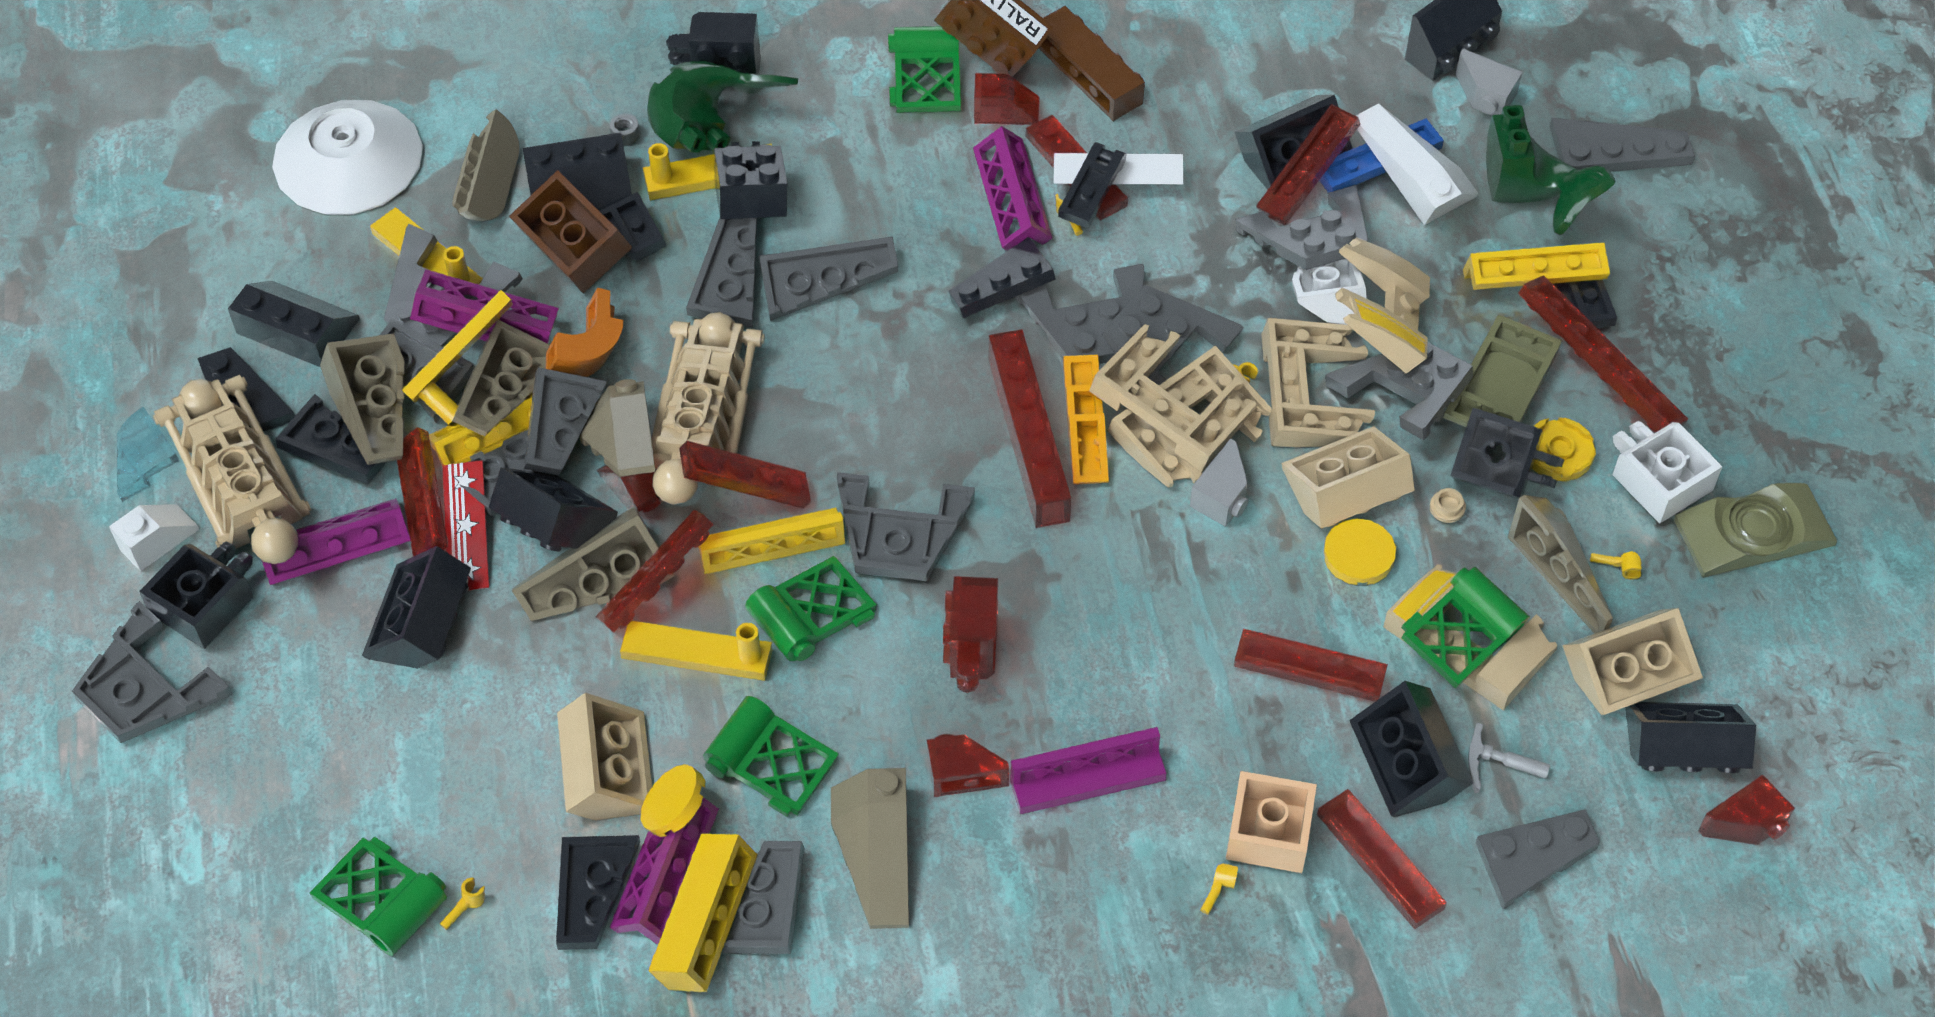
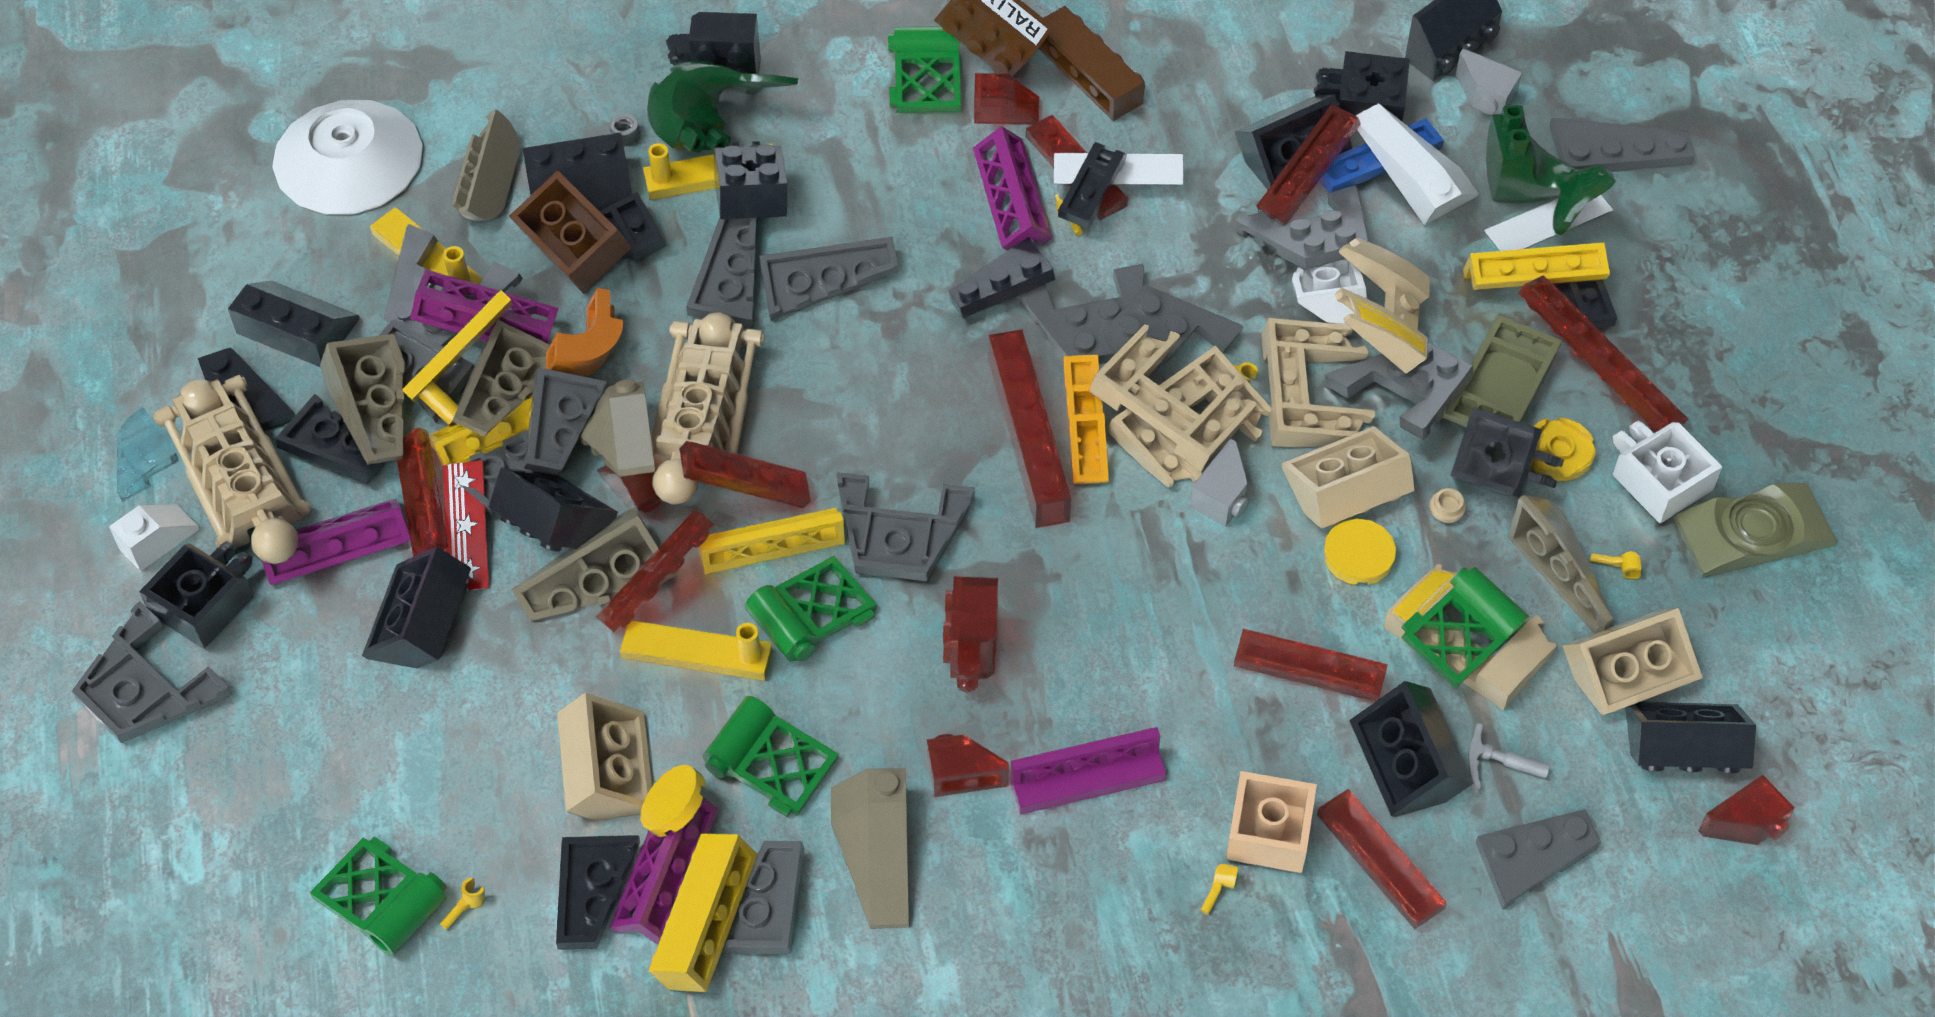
none -> black hinge [1314,51,1410,128]
none -> white sticker [1484,195,1613,251]

